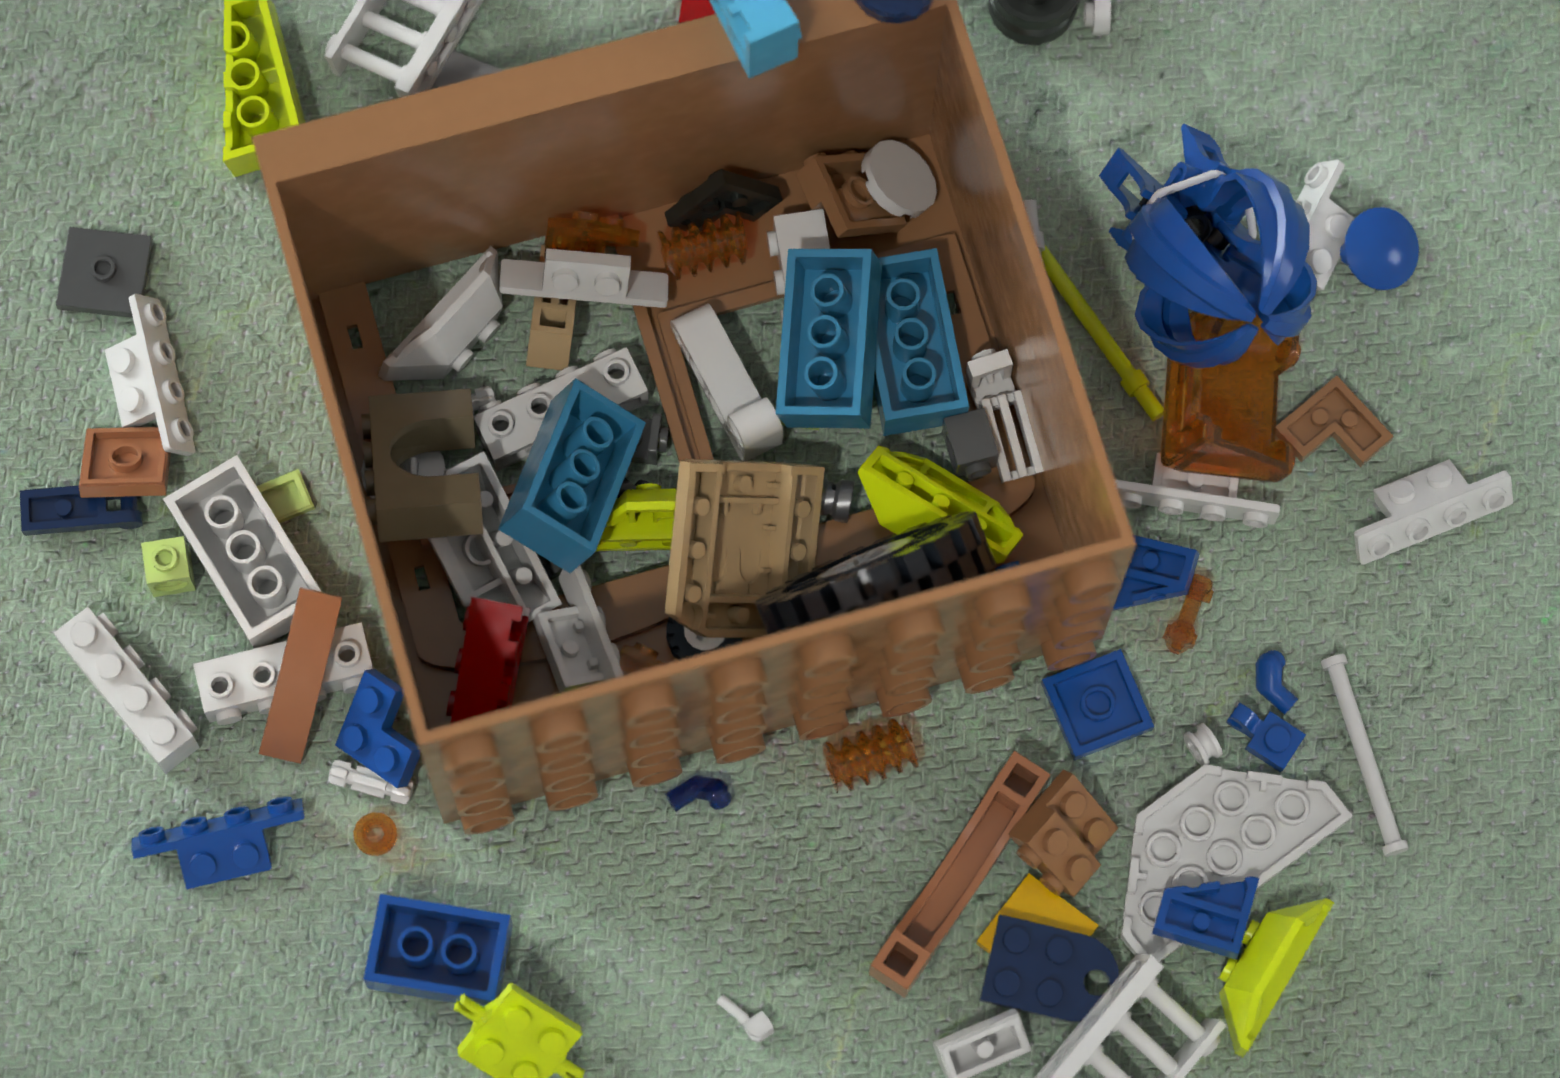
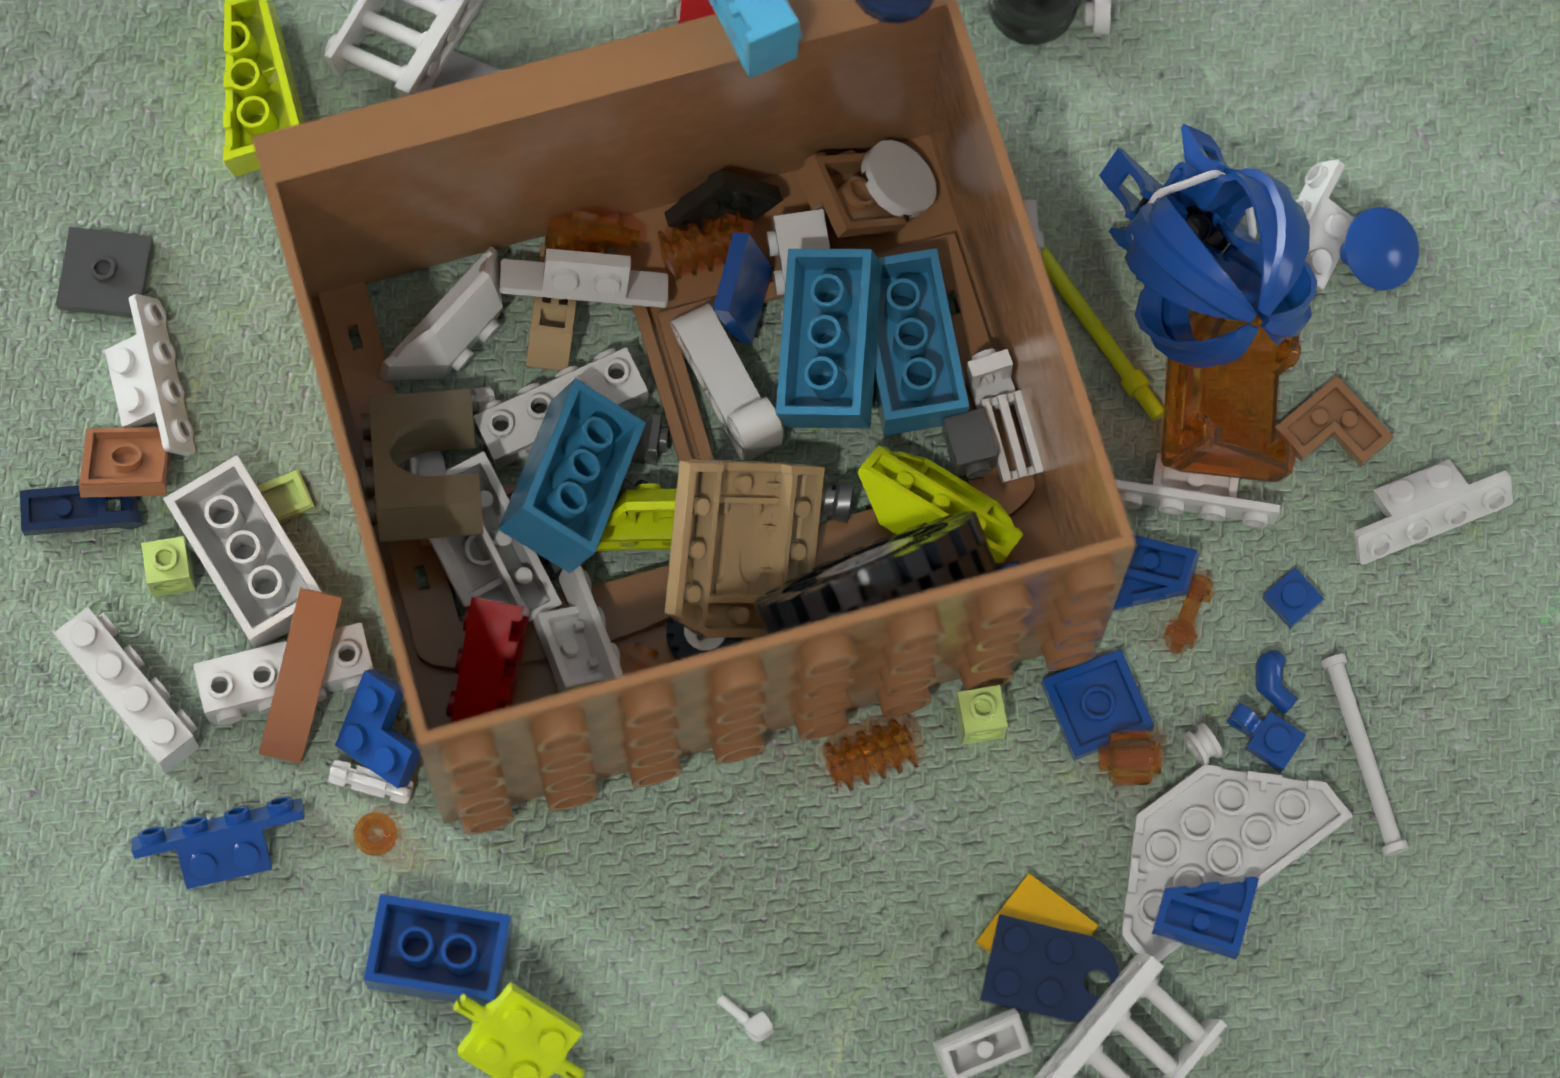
clear blue arm [665,775,732,812] -> none
nougat arch [869,751,1051,998] -> none
medium nougat plate [1008,770,1118,897] -> none
neon yellow wedge [1218,898,1334,1058] -> none
none -> blue tile [713,232,773,344]
none -> yellowish green brick [954,685,1008,745]
none -> clear orange head [1098,730,1161,786]
none -> blue plate [1262,568,1324,629]

